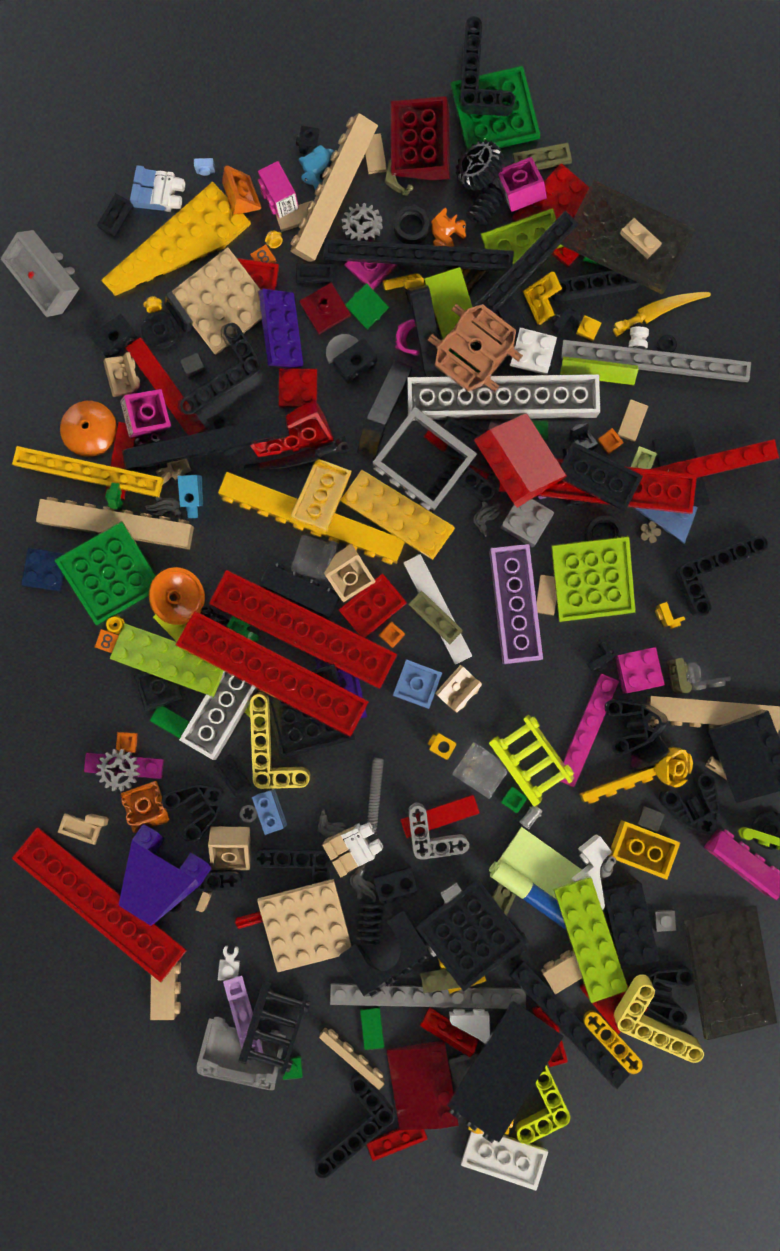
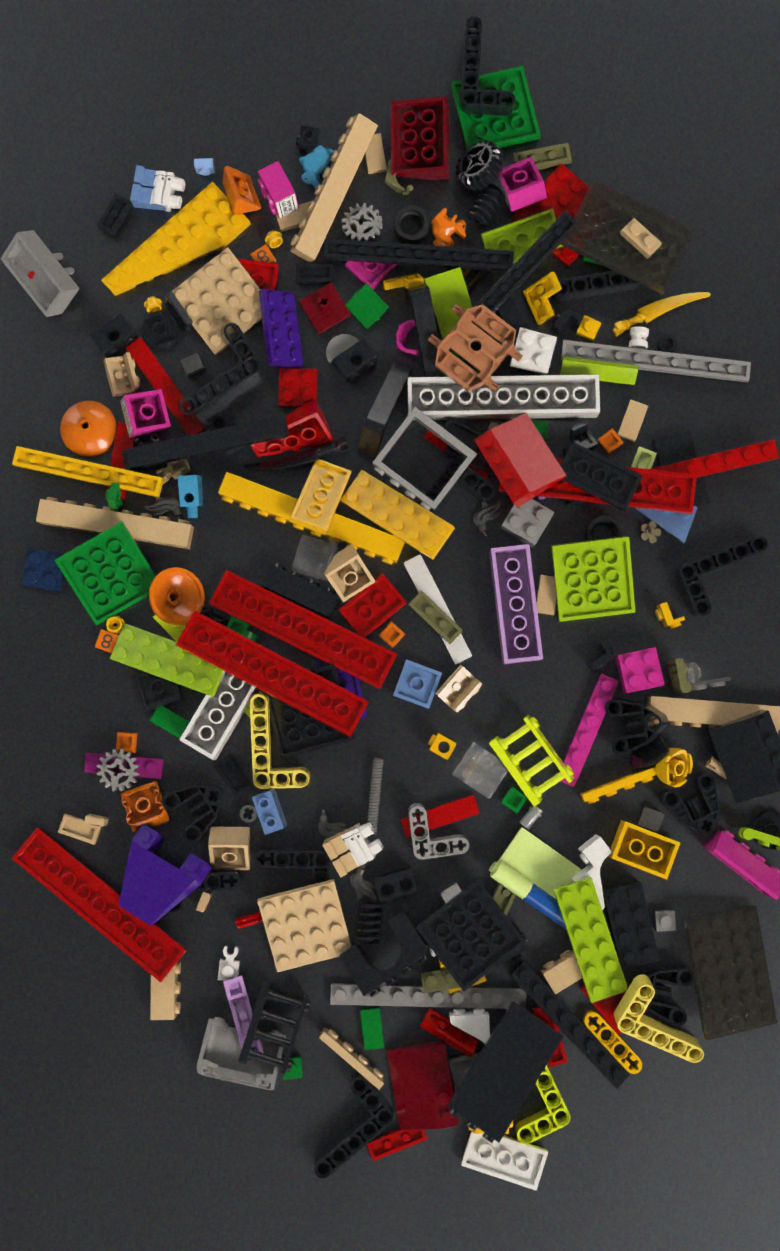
light grey bar [600,856,616,883] -> none

